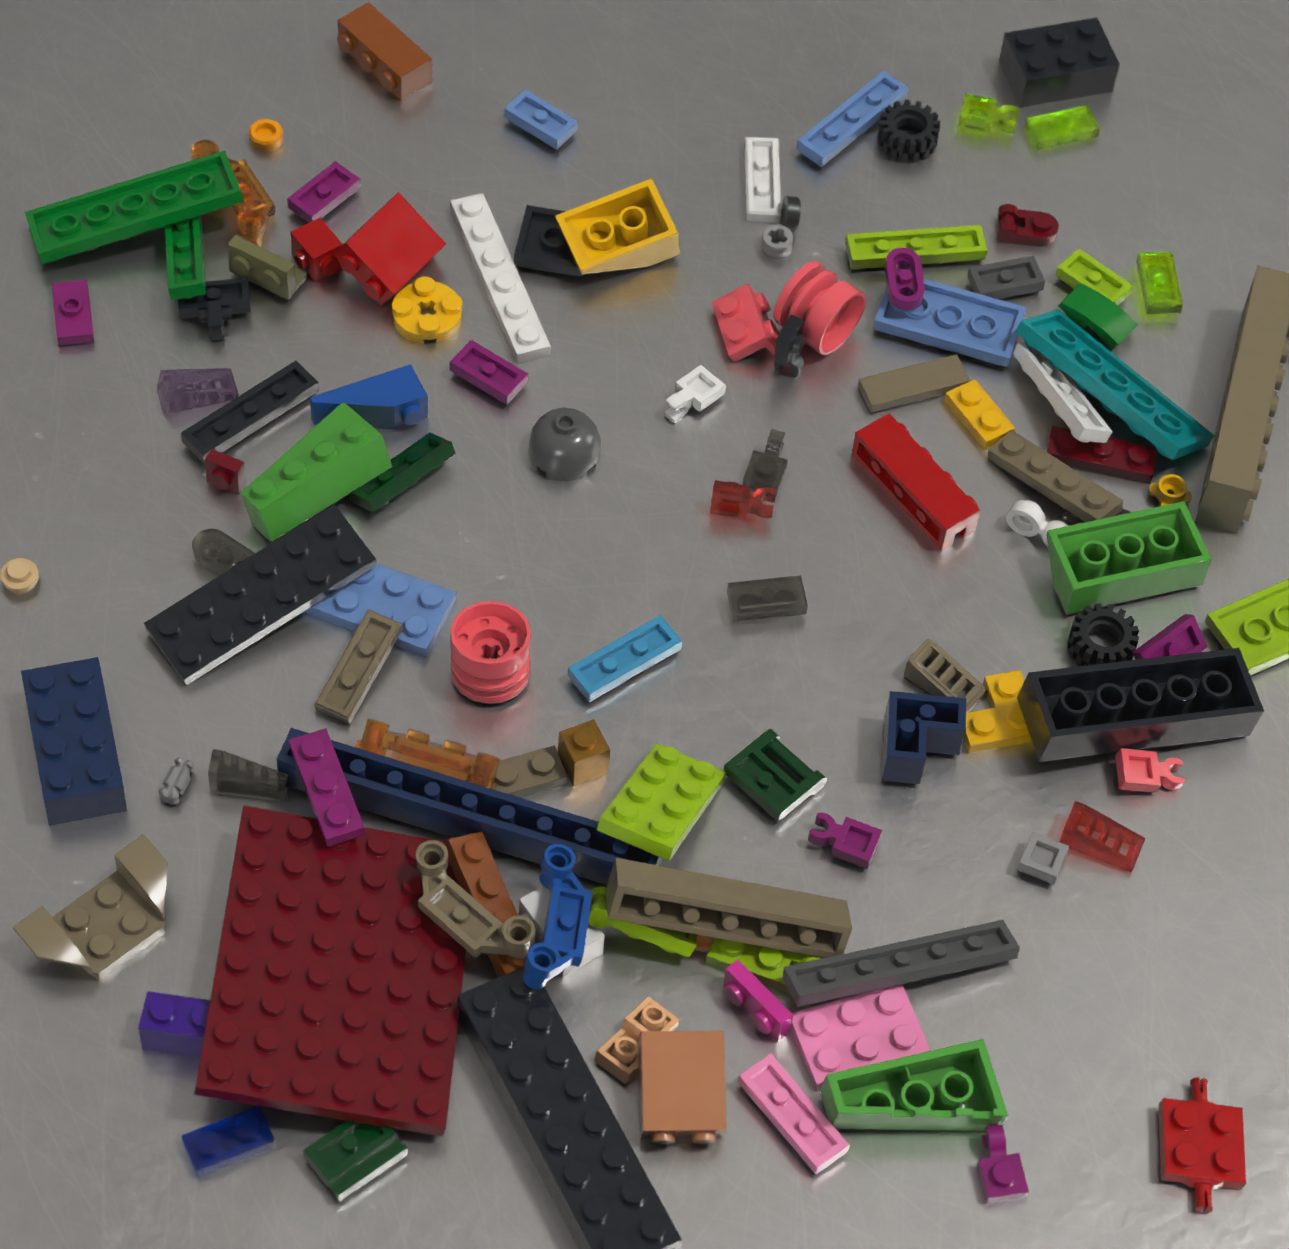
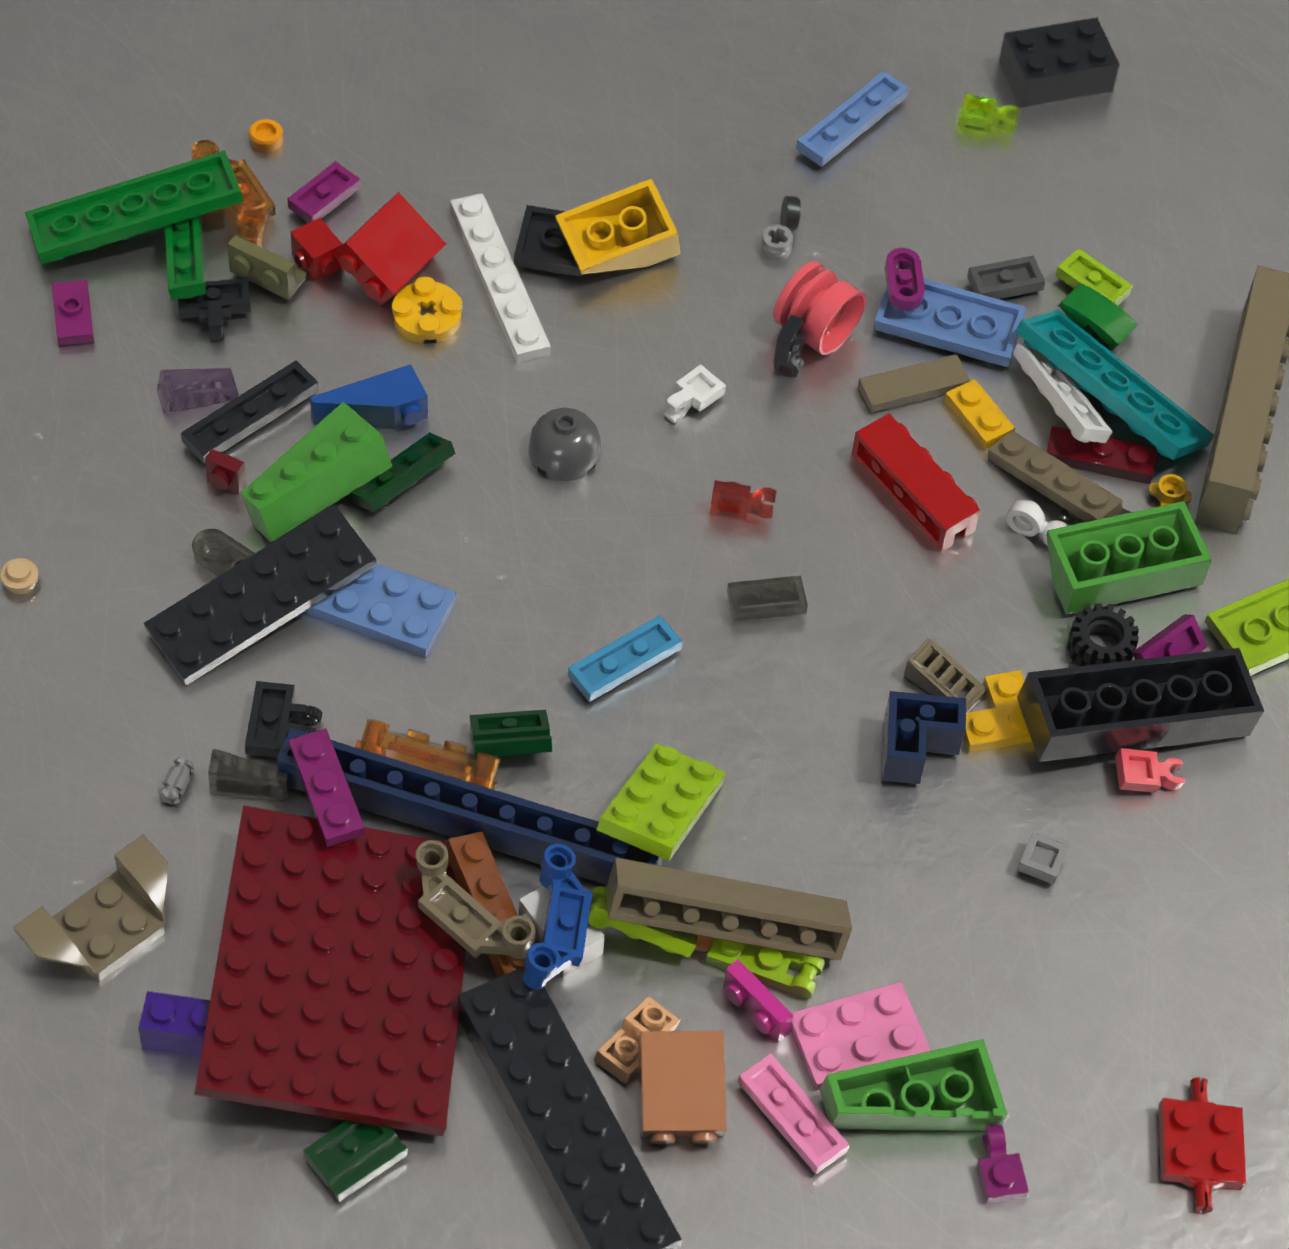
dark blue brick [21,657,127,826] -> none
clear blue plate [181,1106,276,1178] -> none
dark tan tile [314,609,403,725] -> none
dark orange brick [337,2,432,101] -> none
magenta plate [450,340,529,405] -> none
coral wheel [450,601,531,704] -> none
dark tan plate [481,745,567,798] -> none
medium blue plate [504,89,578,149] -> none
pearl gold brick [558,719,610,787] -> none
coral bracket [711,283,780,362] -> none
dark green plate [724,729,827,822] -> none
clear smoke plate [742,429,788,496] -> none
white tile [744,137,781,223] -> none
dark grey plate [782,920,1020,1007] -> none
magenta plate [808,812,882,869] -> none
lime plate [845,225,988,269] -> none
black tyre [877,100,941,163] -> none
dark red plate [997,204,1059,247] -> none
clear neon green plate [1025,105,1100,150] -> none
clear red slope [1059,801,1145,873] -> none
clear neon green plate [1136,252,1183,314] -> none
none -> black hinge [245,681,322,757]
none -> dark green plate [469,709,552,758]

